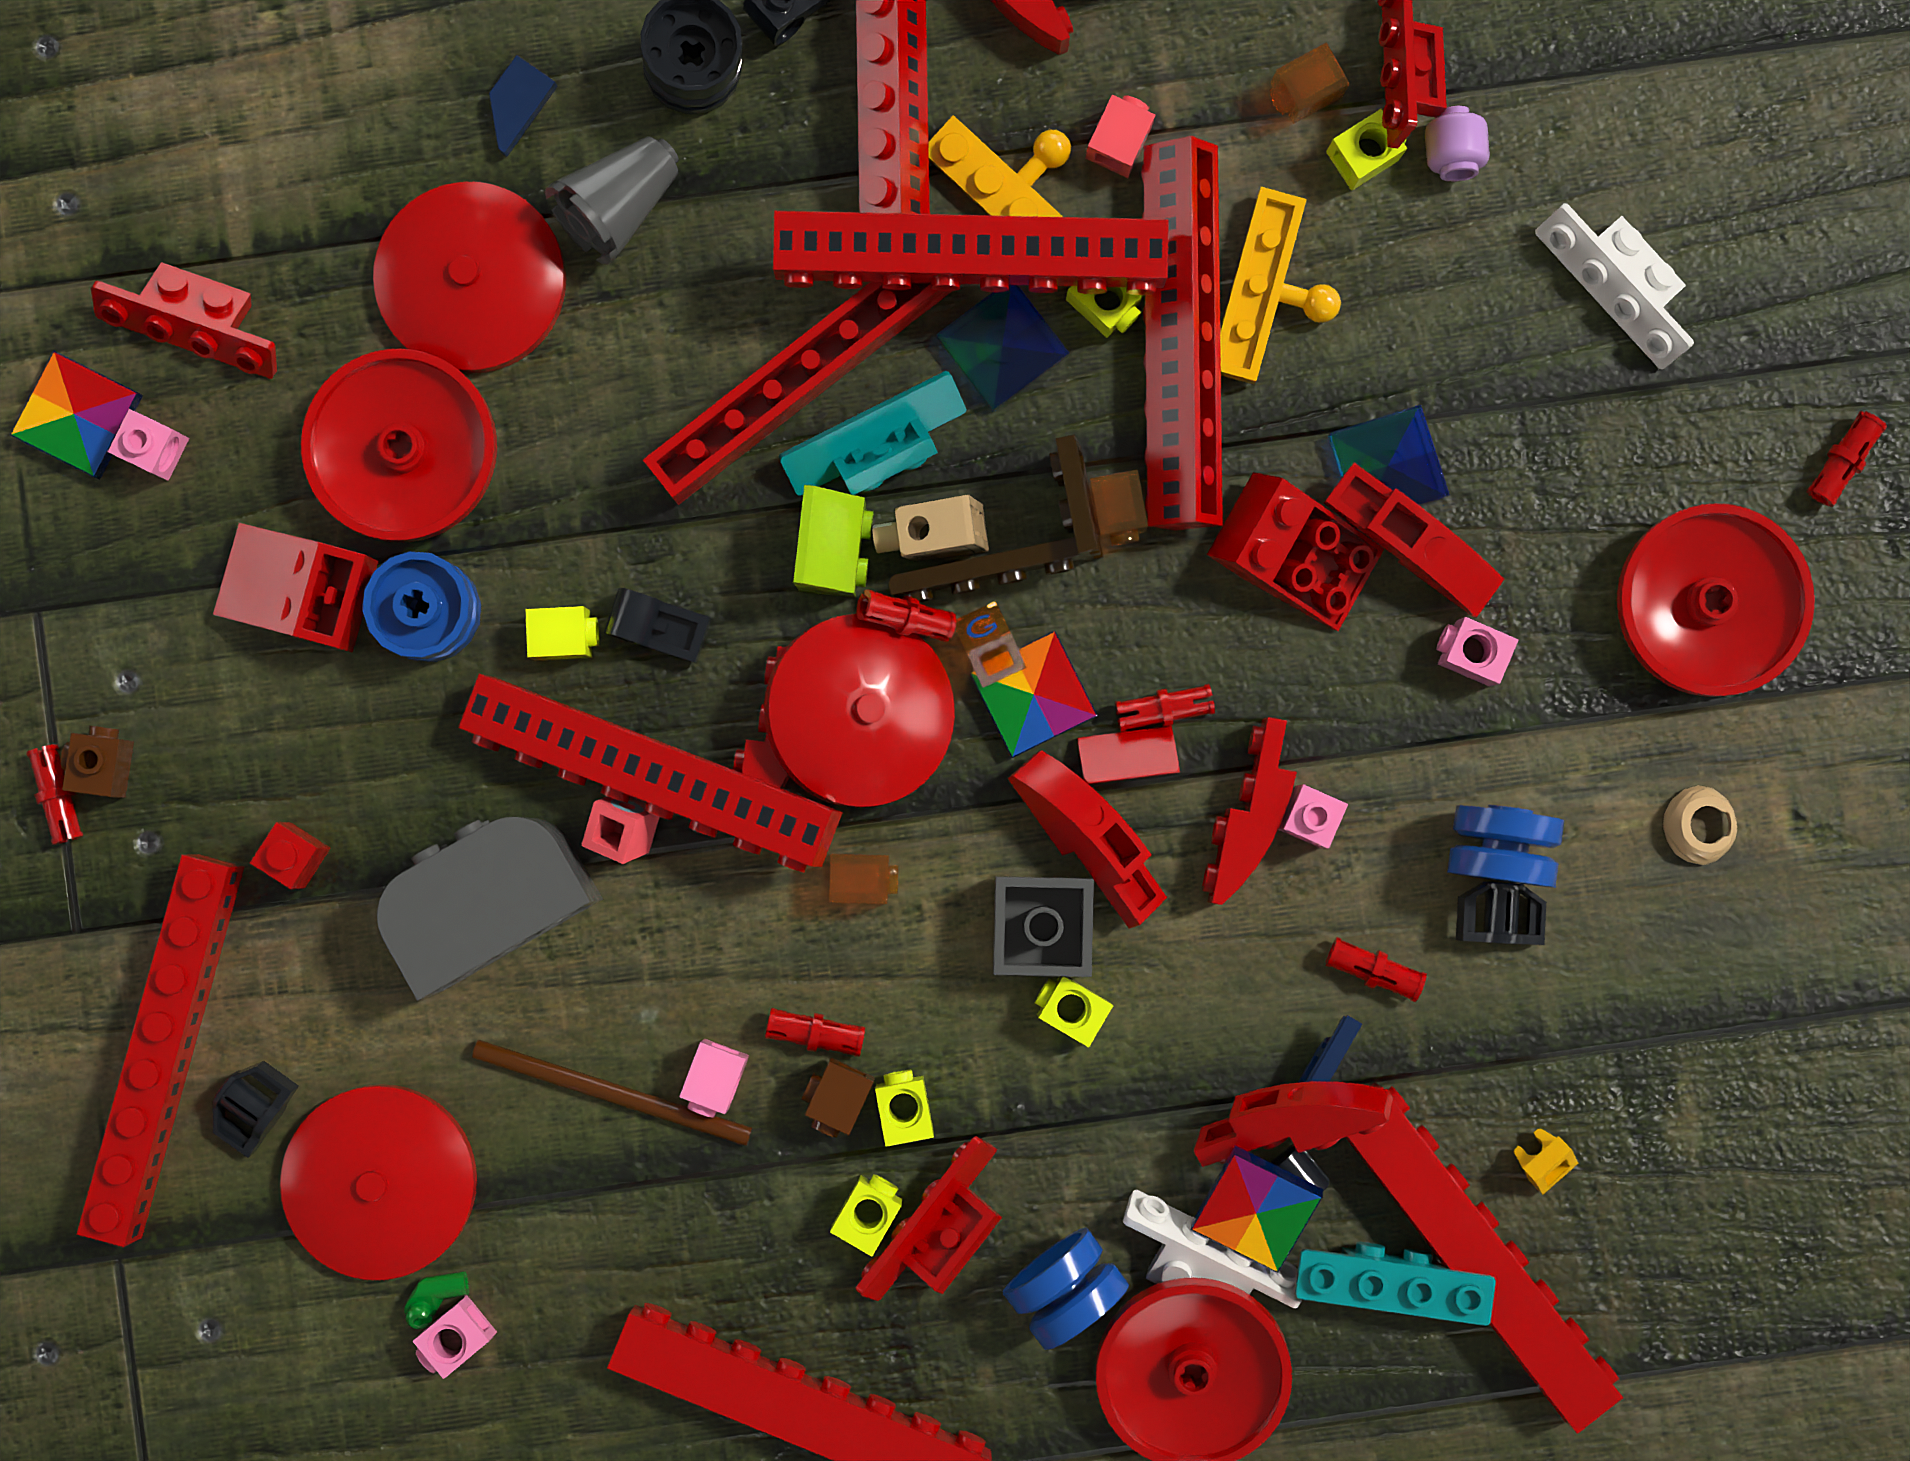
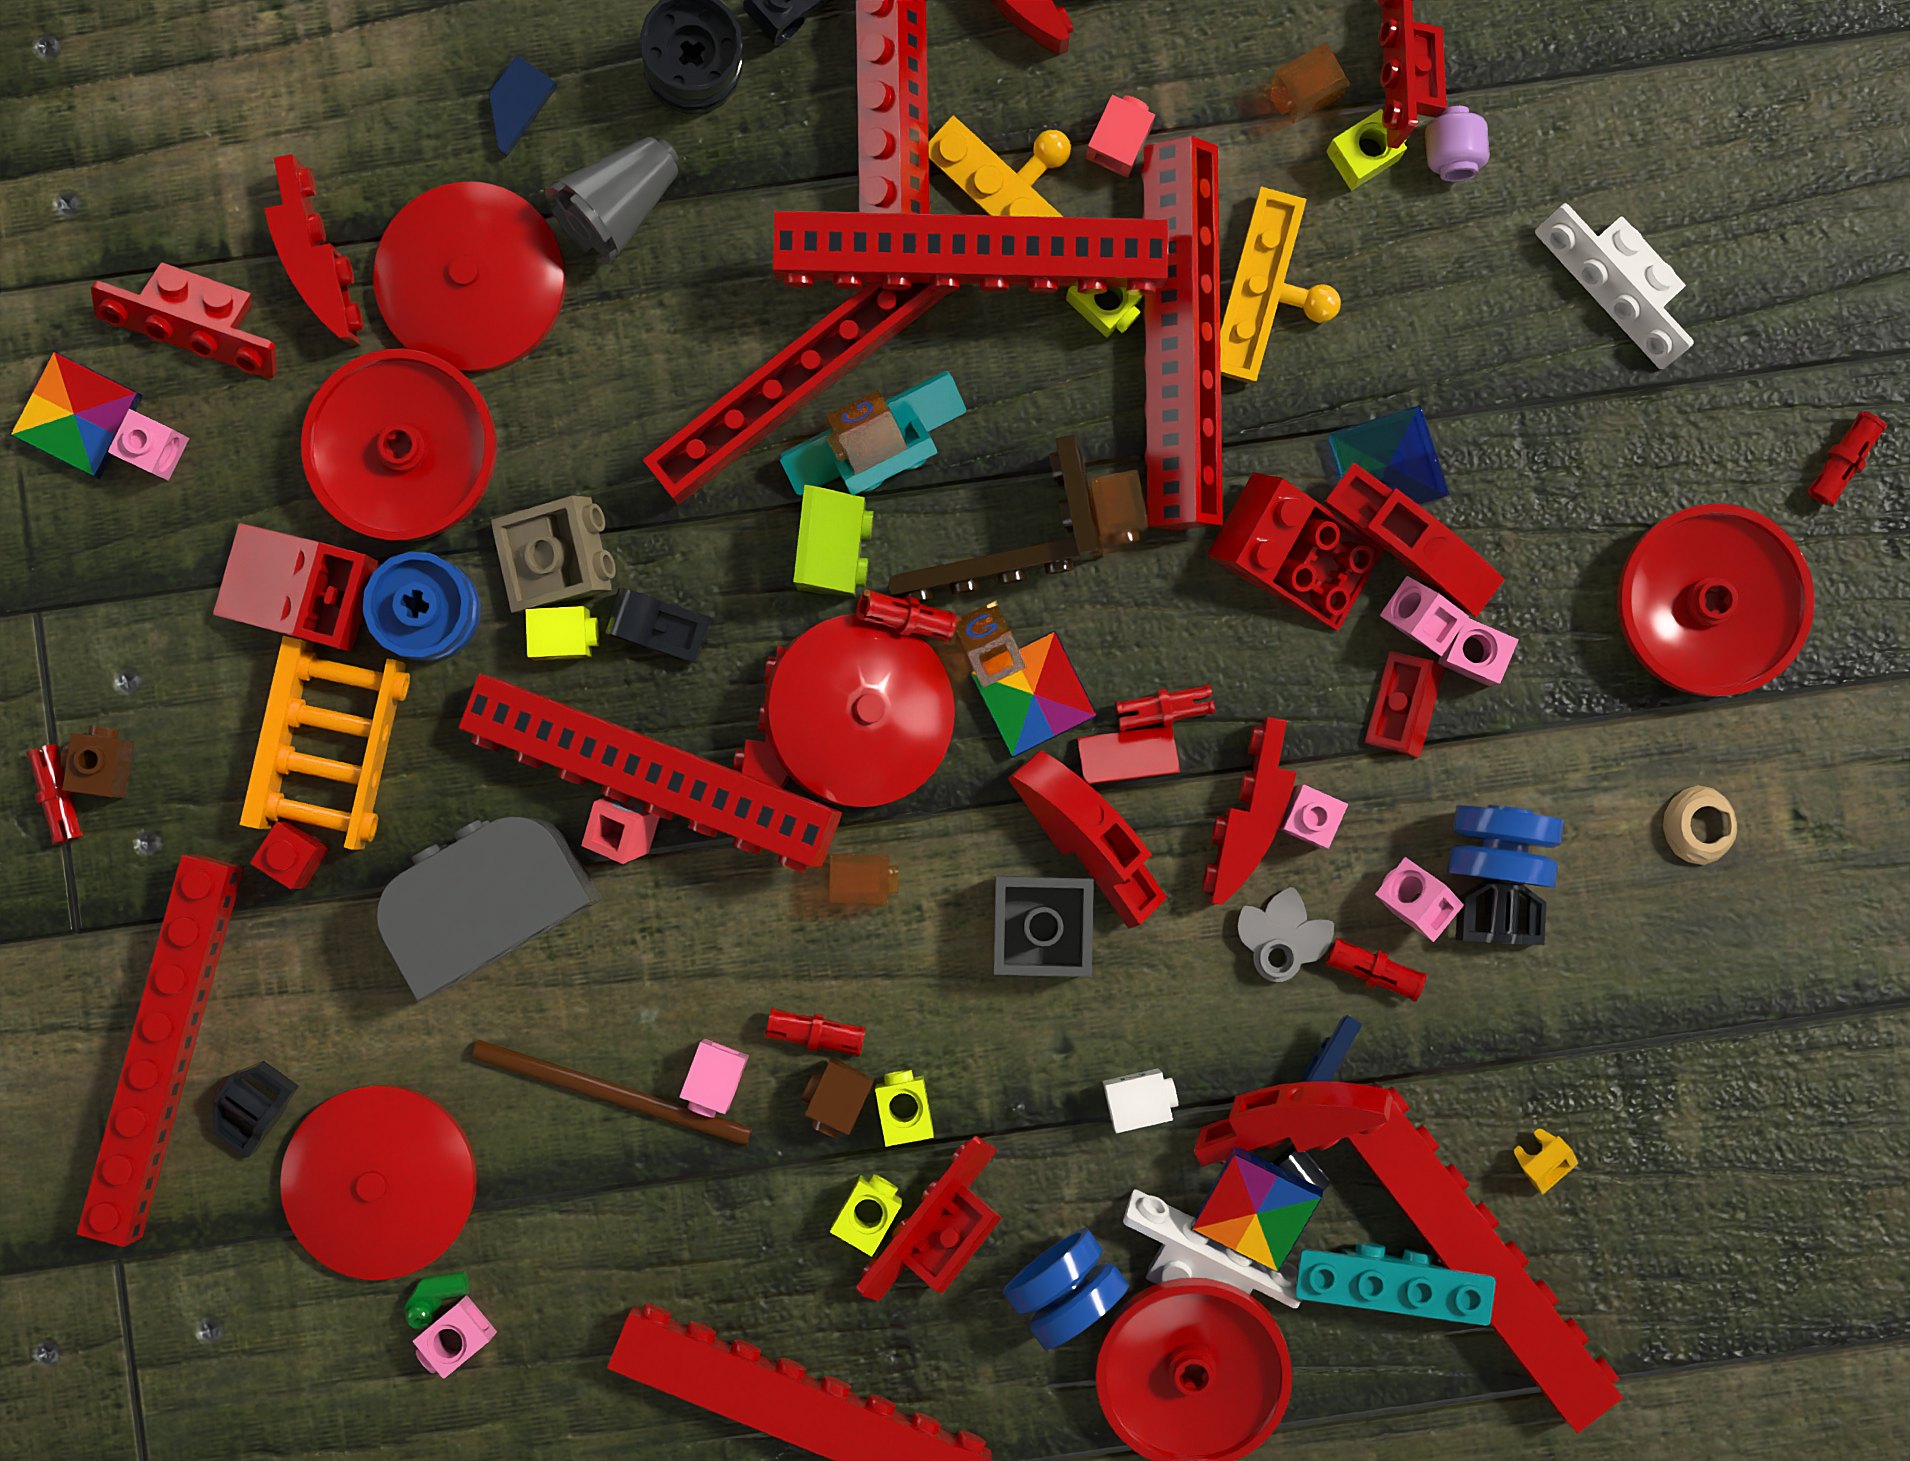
tan torso [872,495,989,561] -> none
clear blue tile [936,285,1069,412] -> none
neon yellow brick [1034,976,1113,1047] -> none
none -> light orange fence [240,636,410,850]
none -> red slope [264,154,364,347]
none -> dark tan plate [491,496,616,613]
none -> clear orange brick [826,390,908,475]
none -> white brick [1102,1068,1178,1133]
none -> light grey plate [1237,887,1334,982]
none -> red slope [1364,651,1444,758]
none -> bright pink brick [1375,857,1464,942]
none -> bright pink brick [1380,576,1469,656]

